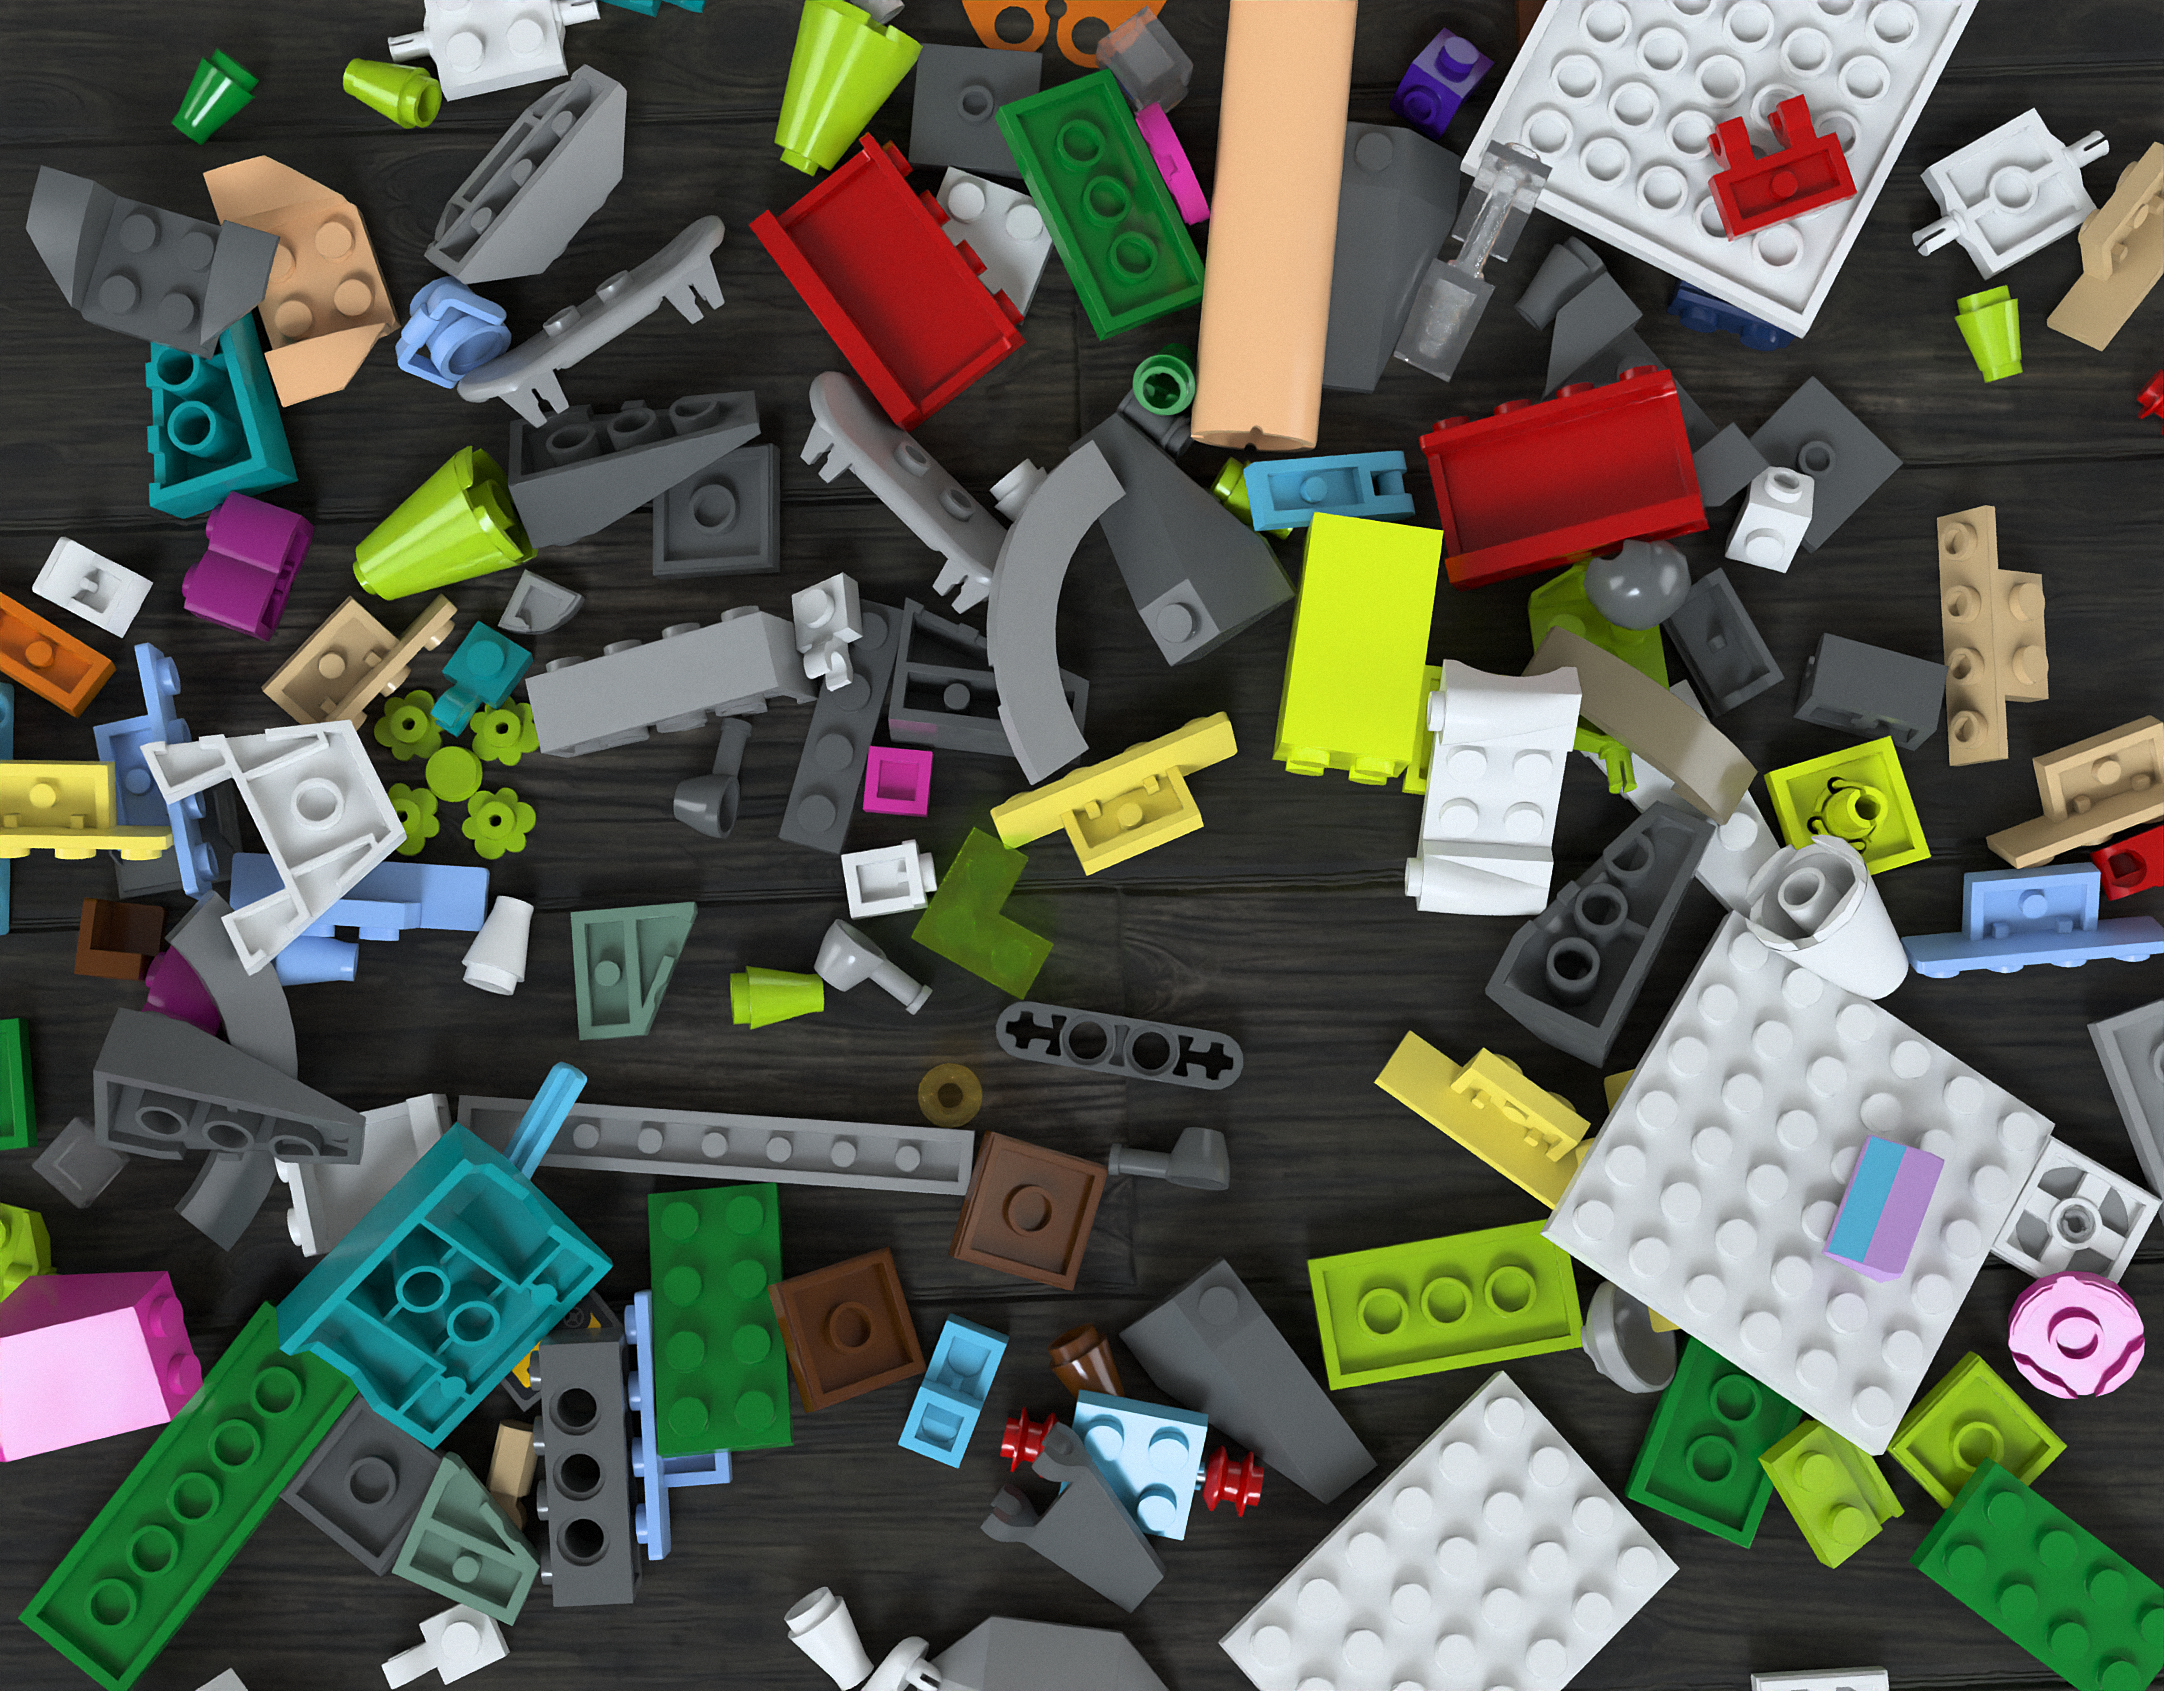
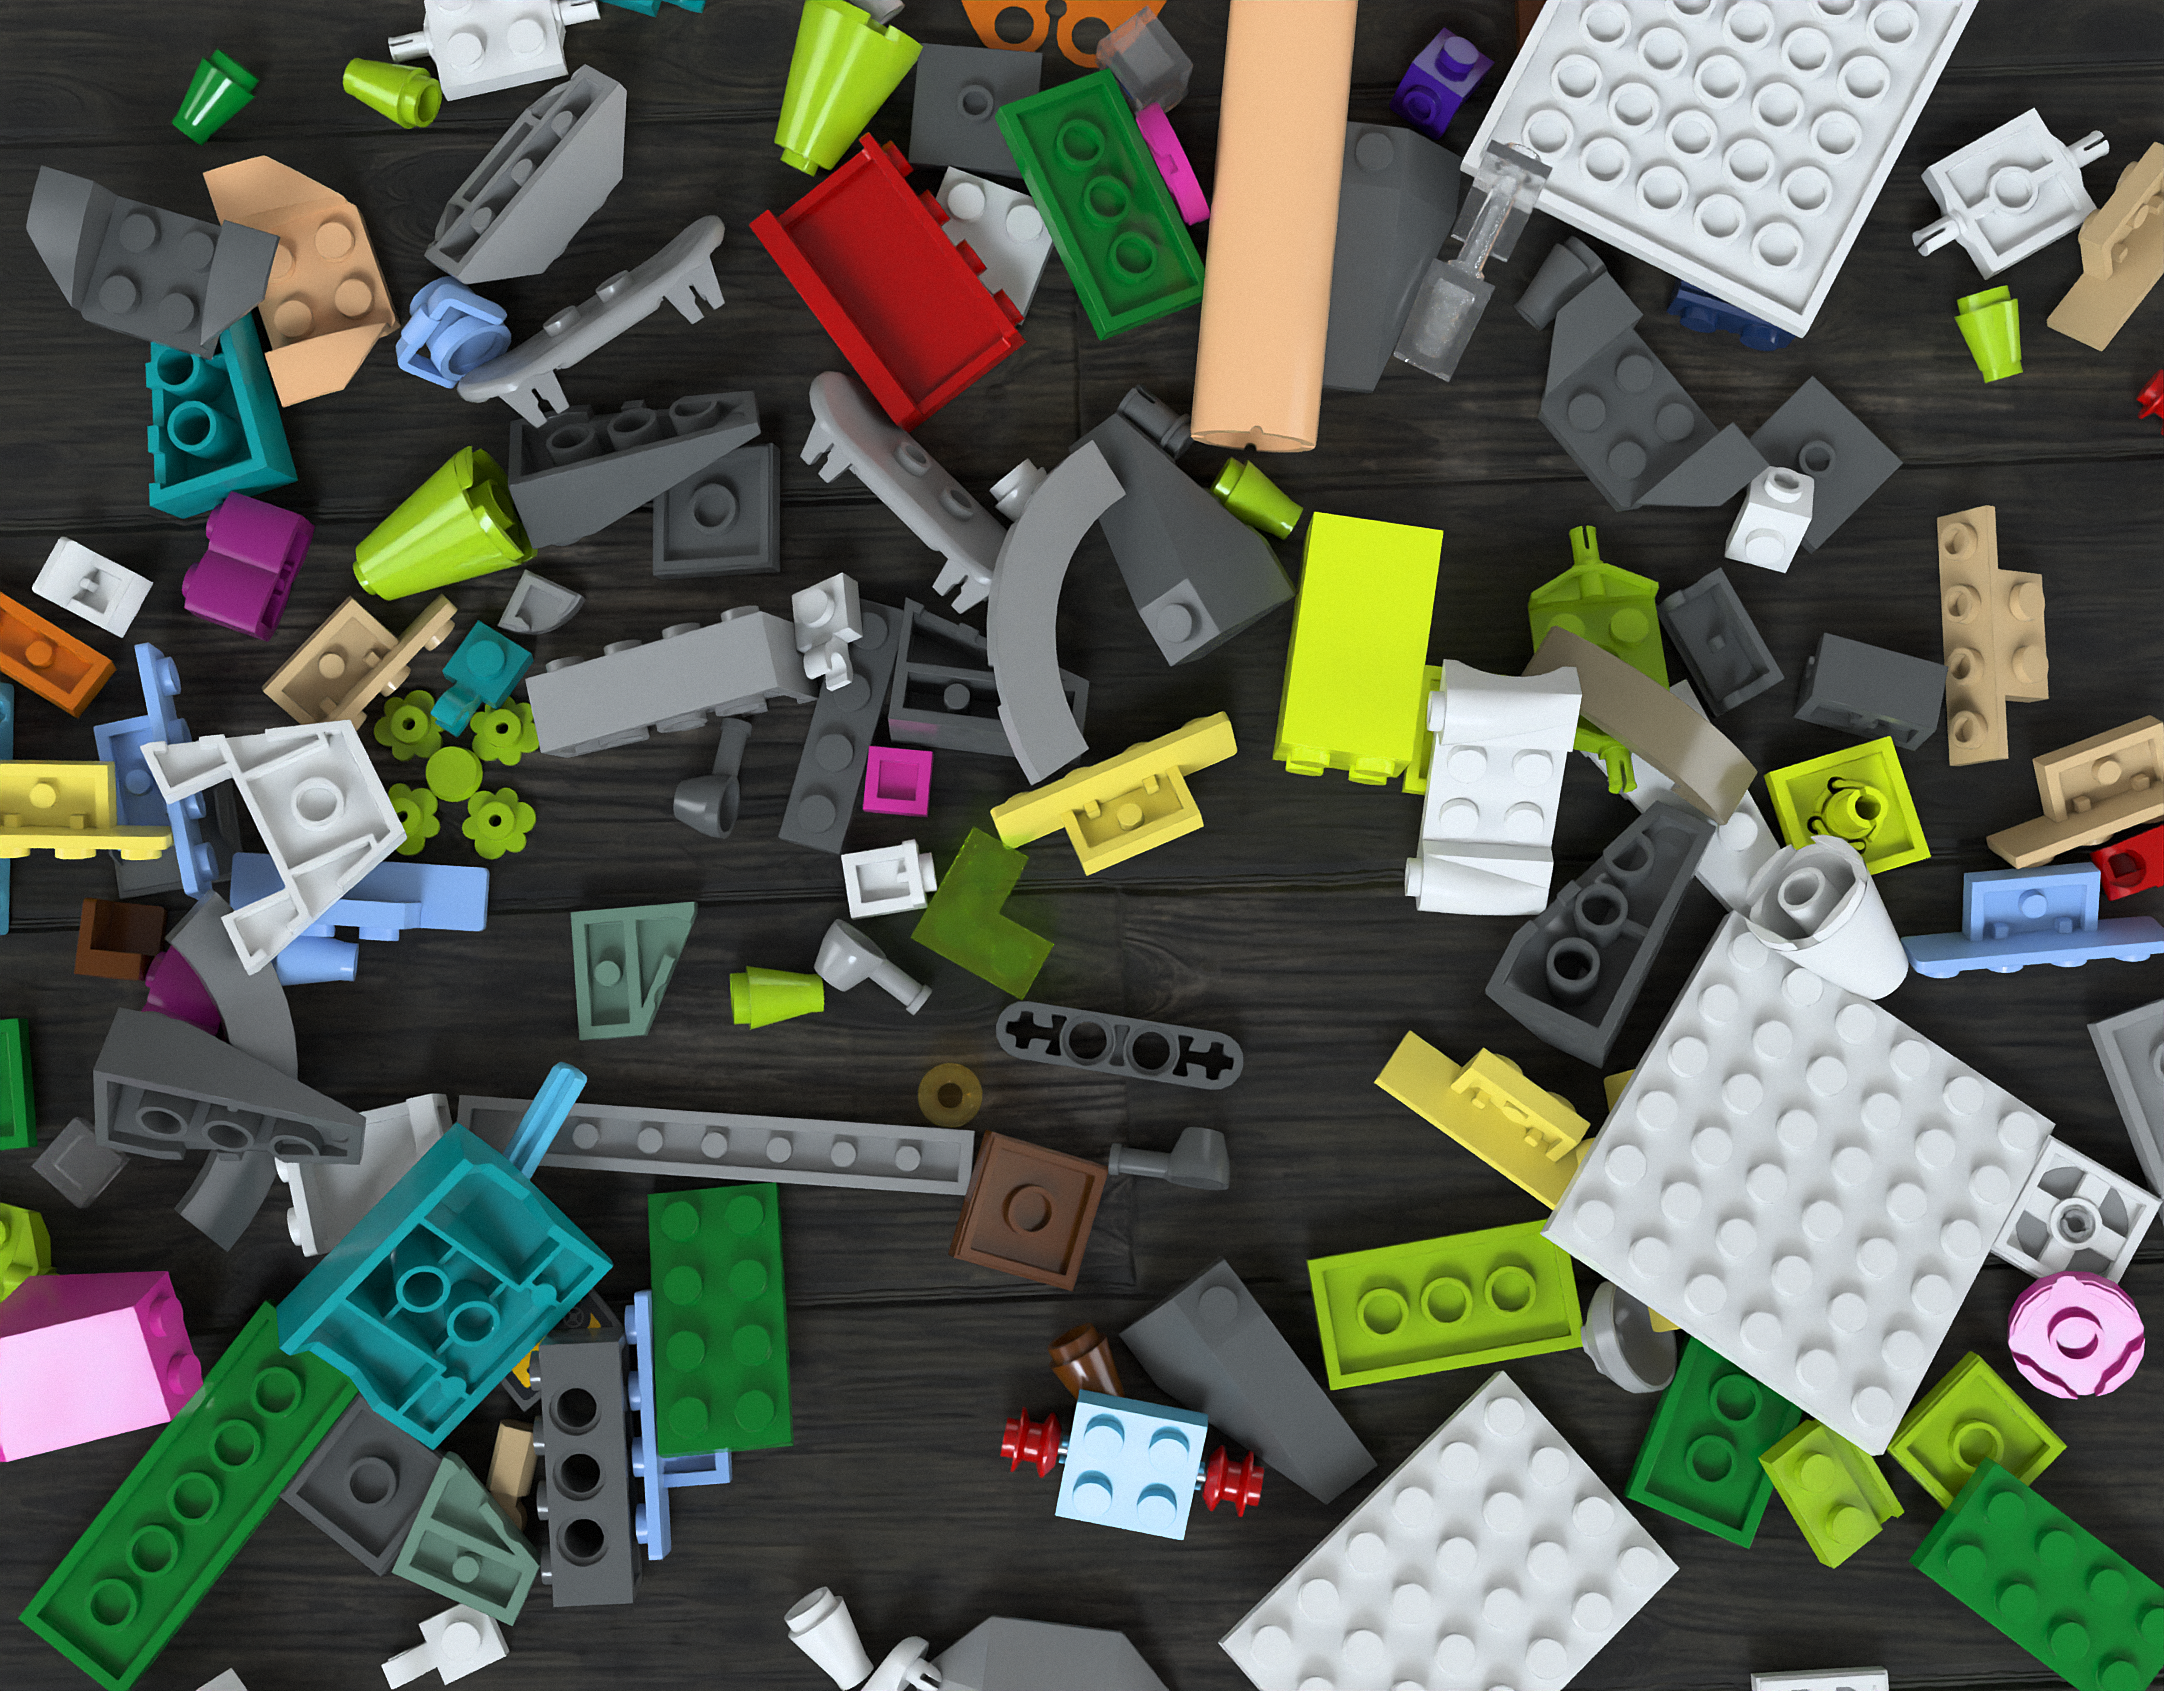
white cone [462,896,534,995] -> none
reddish brown plate [767,1246,927,1413] -> none
medium azure slope [898,1313,1010,1468] -> none
dark grey flag [980,1422,1167,1614] -> none
green cone [1133,343,1195,415] -> none
medium azure plate [1243,451,1415,531] -> none
red panel [1418,365,1710,592] -> none
dark grey hair [1583,539,1691,631] -> none
red plate [1707,94,1858,242] -> none
slope [1822,1134,1945,1283] -> none

